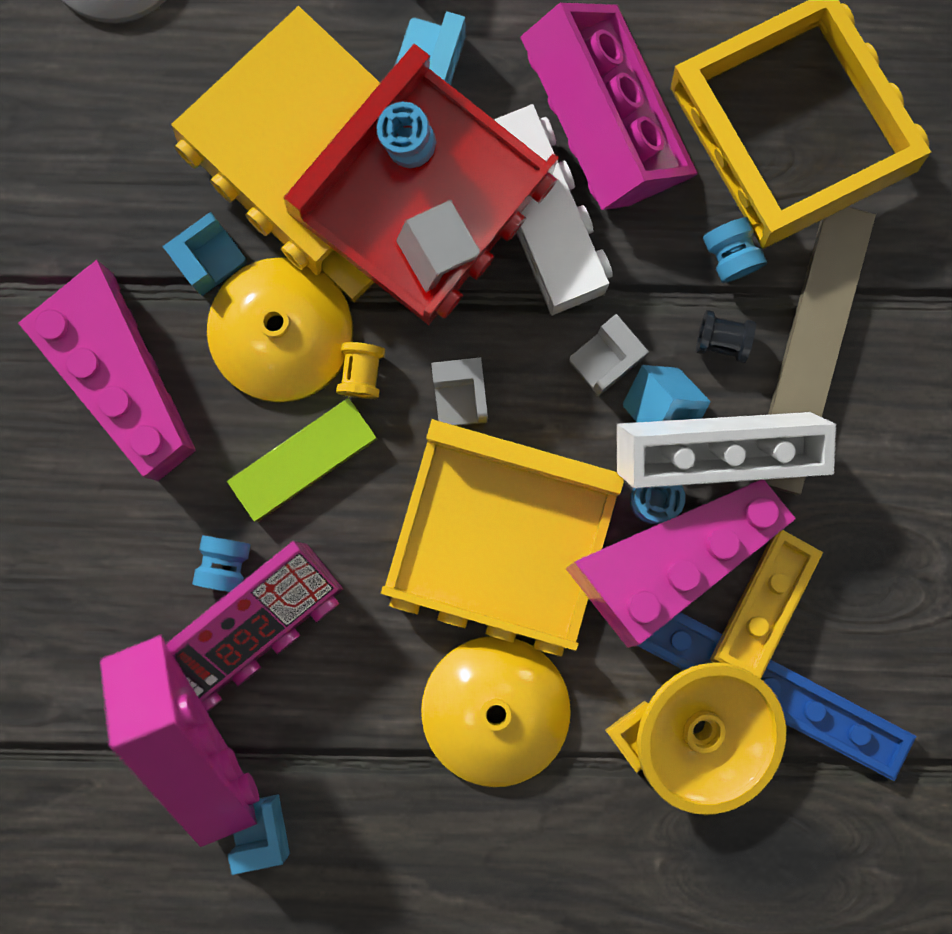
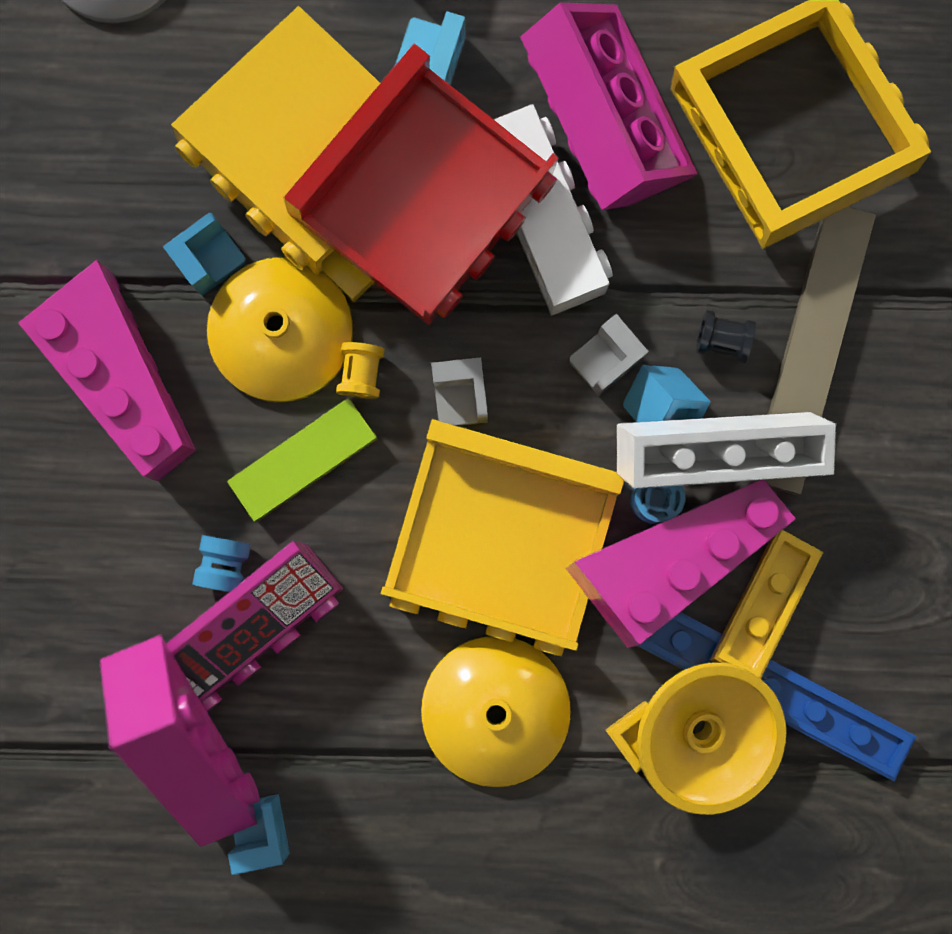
dark azure wheel [377,102,436,168] -> none
light grey panel [396,200,480,292] -> none
dark azure wheel [703,217,767,283] -> none

